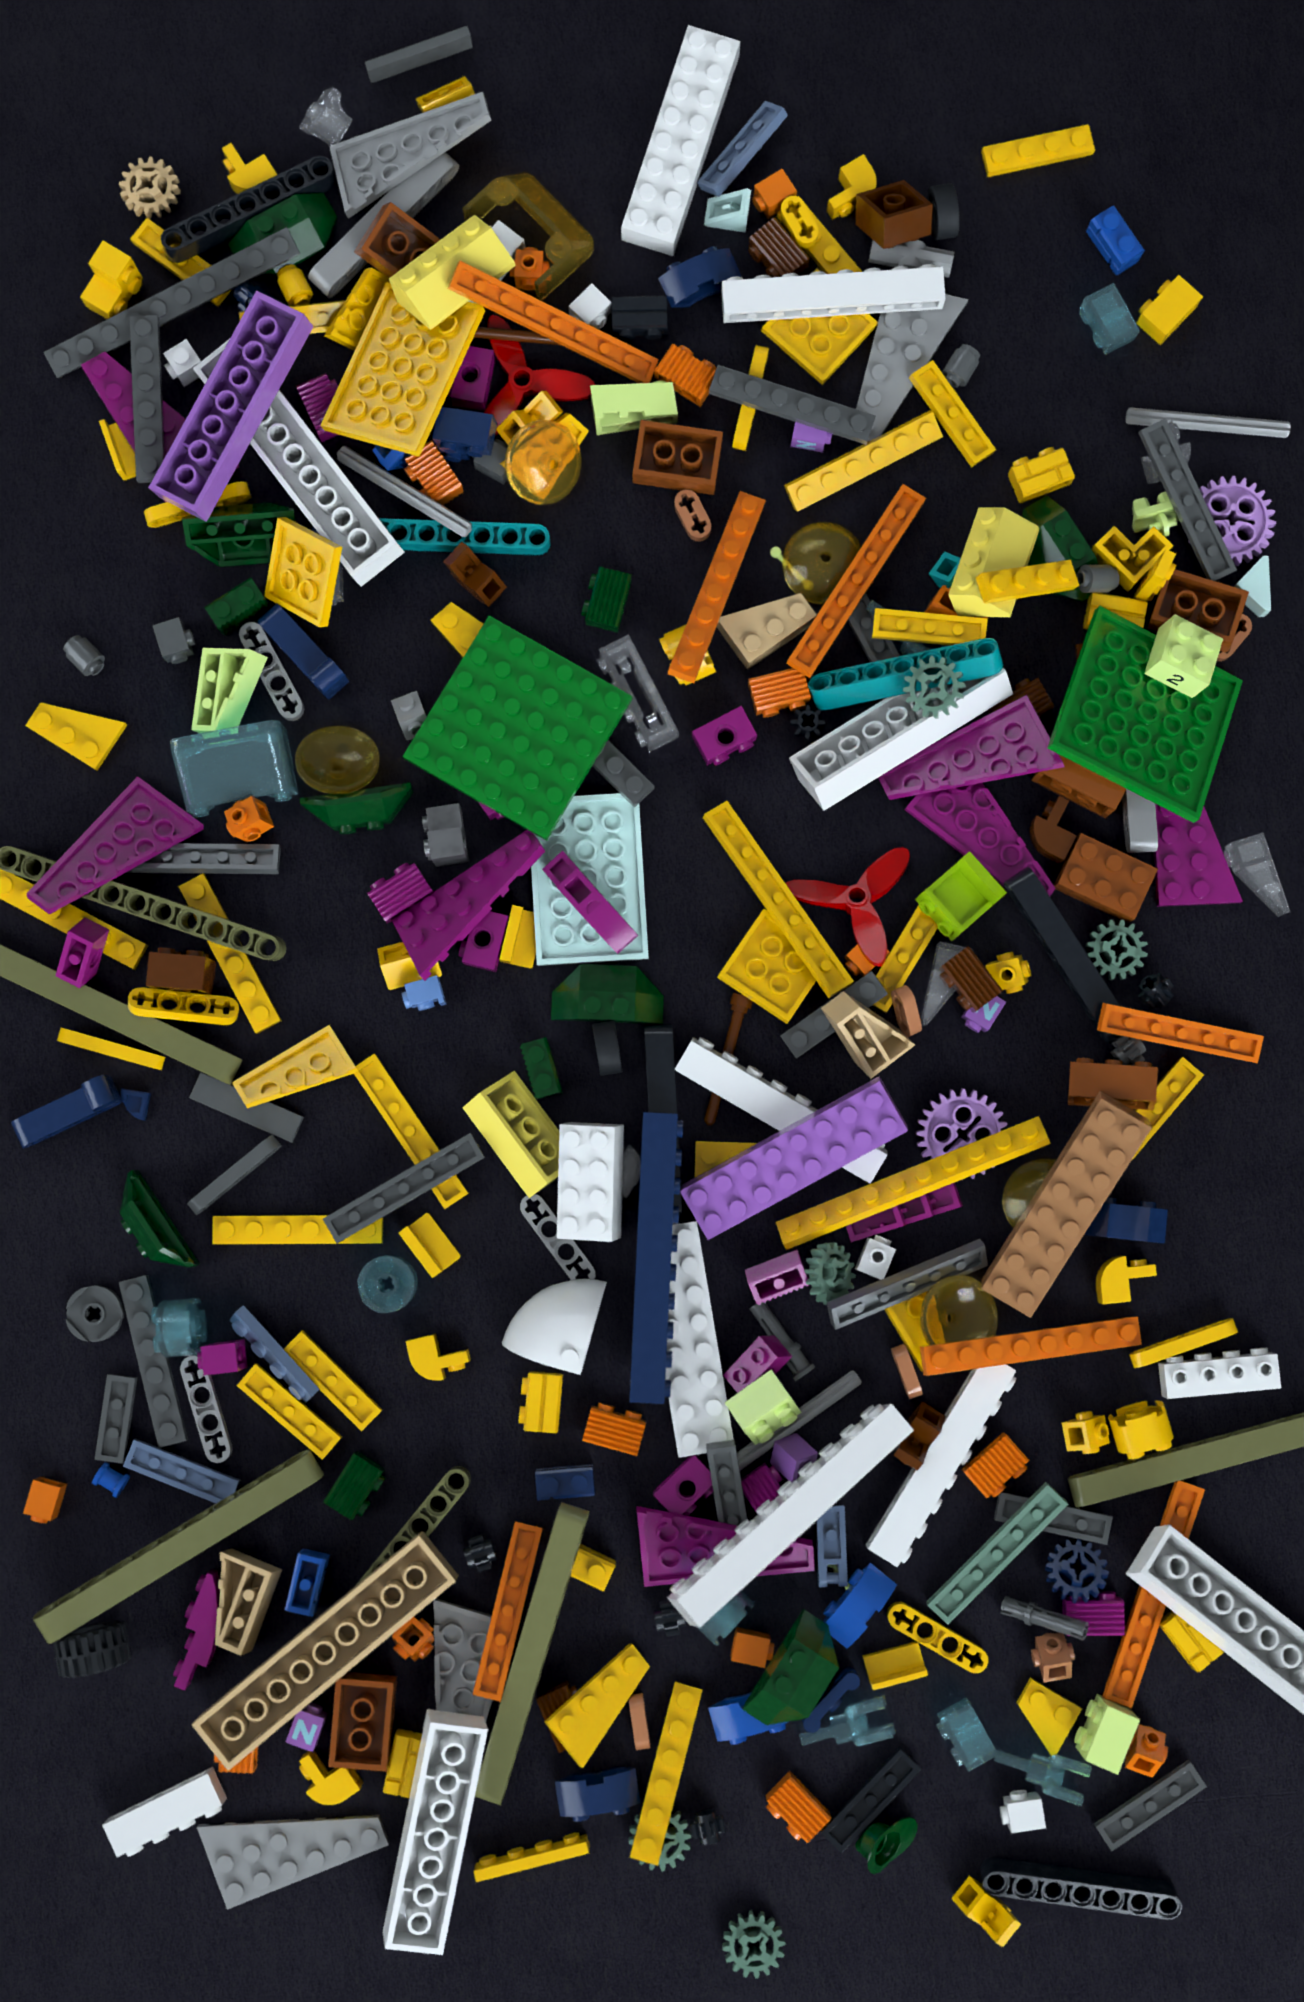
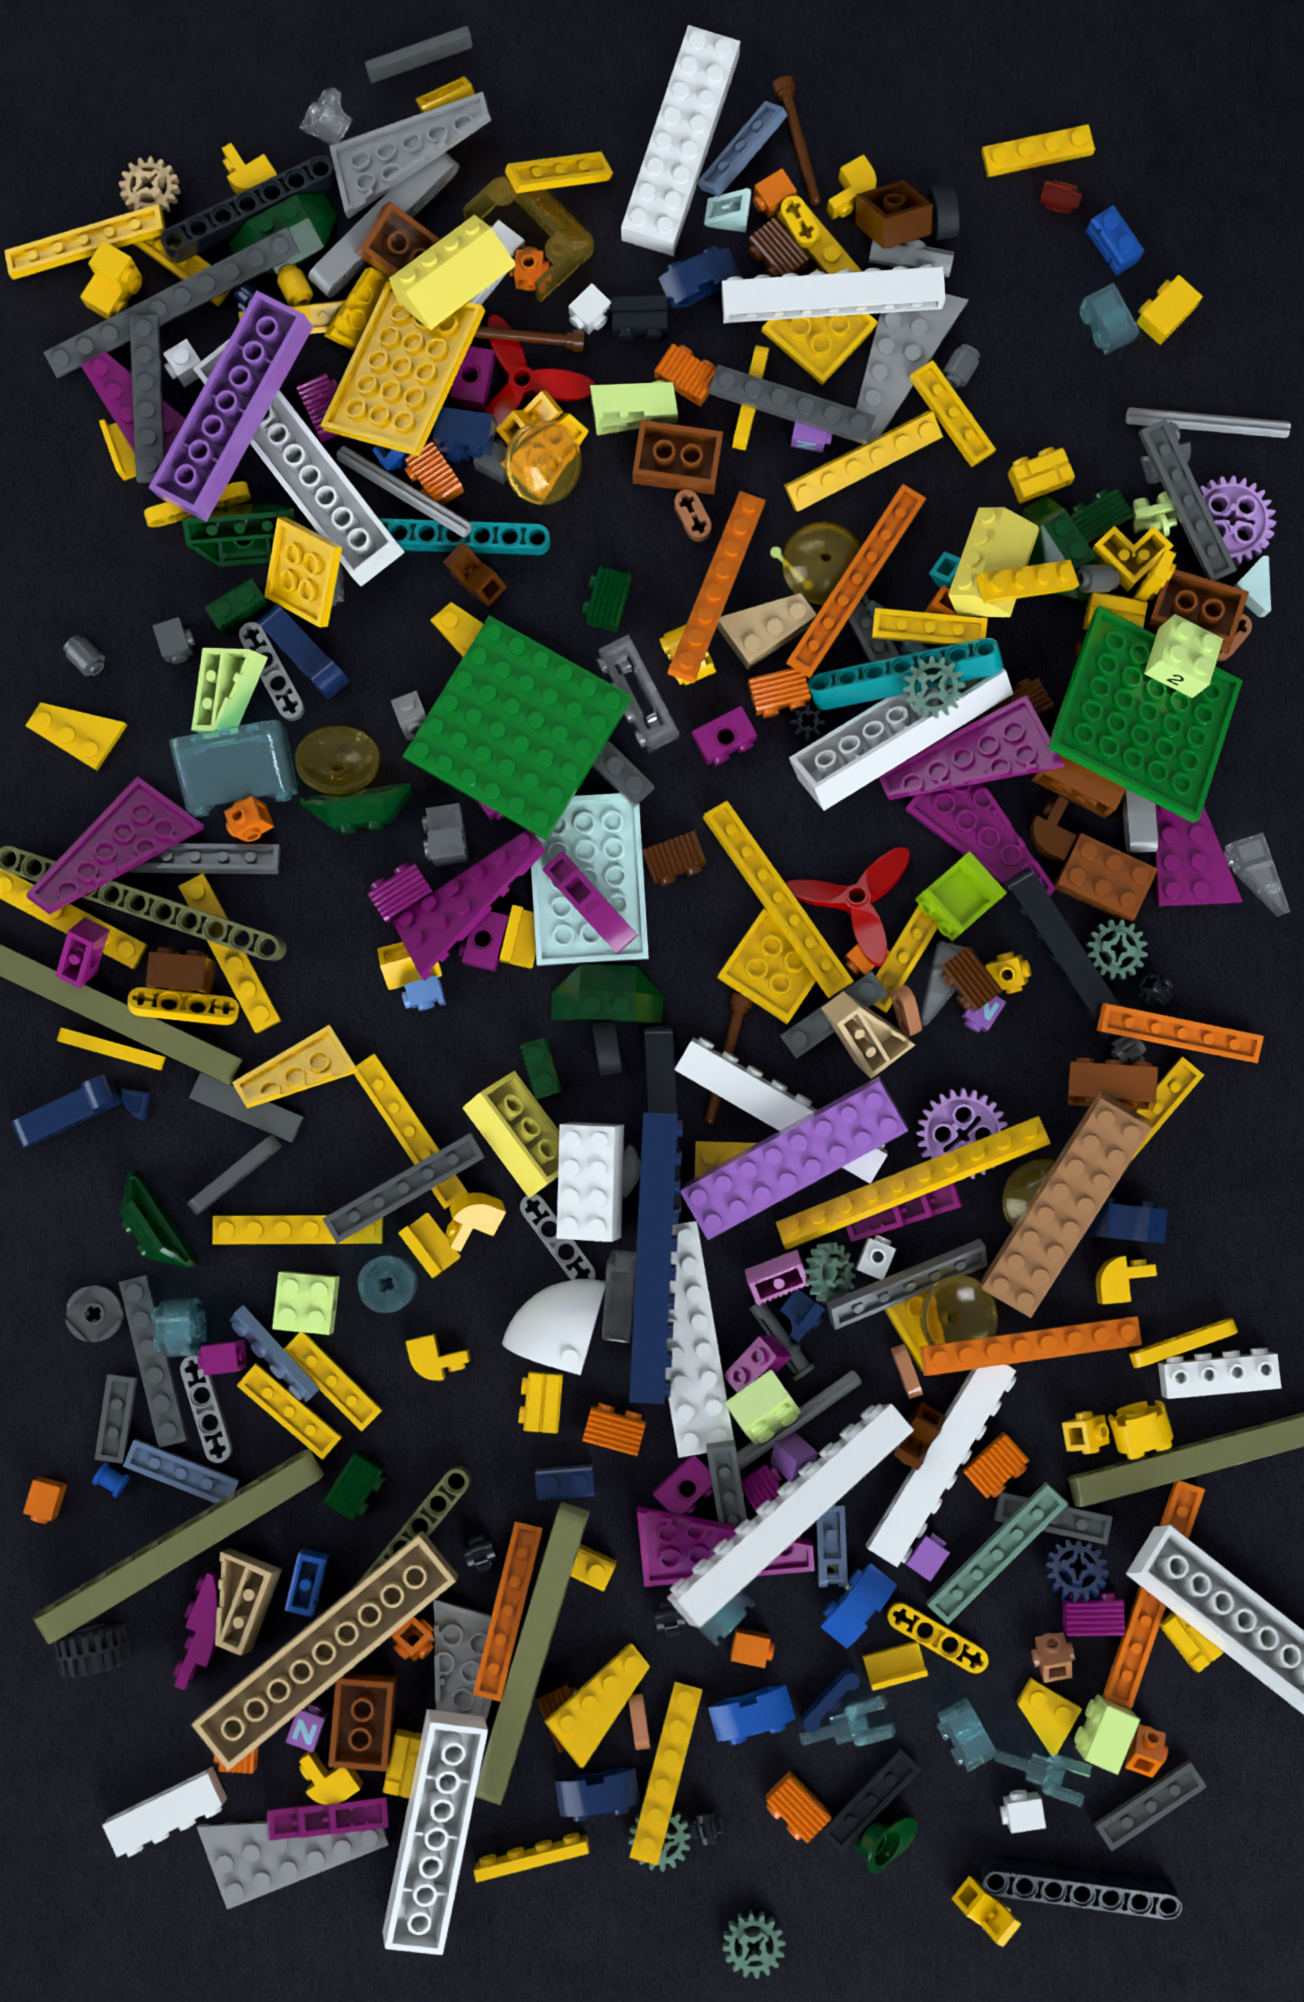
orange plate [447,261,659,383] -> none
dark green wedge [741,1609,839,1725] -> none
dark grey pin [1001,1596,1089,1640] -> none
none -> yellow plate [4,204,166,280]
none -> magenta slope [266,1797,388,1841]
none -> yellowish green brick [272,1271,340,1335]
none -> yellow brick [446,1192,506,1252]
none -> yellow plate [505,152,613,193]
none -> clear slope [602,1249,637,1343]
none -> reddish brown brick [642,831,706,886]
none -> reddish brown piece [772,76,821,206]
none -> dark blue brick [779,1289,825,1343]
none -> medium lavender brick [905,1533,950,1581]
none -> clear red brick [1039,180,1082,214]
none -> dark green brick [1069,488,1134,546]

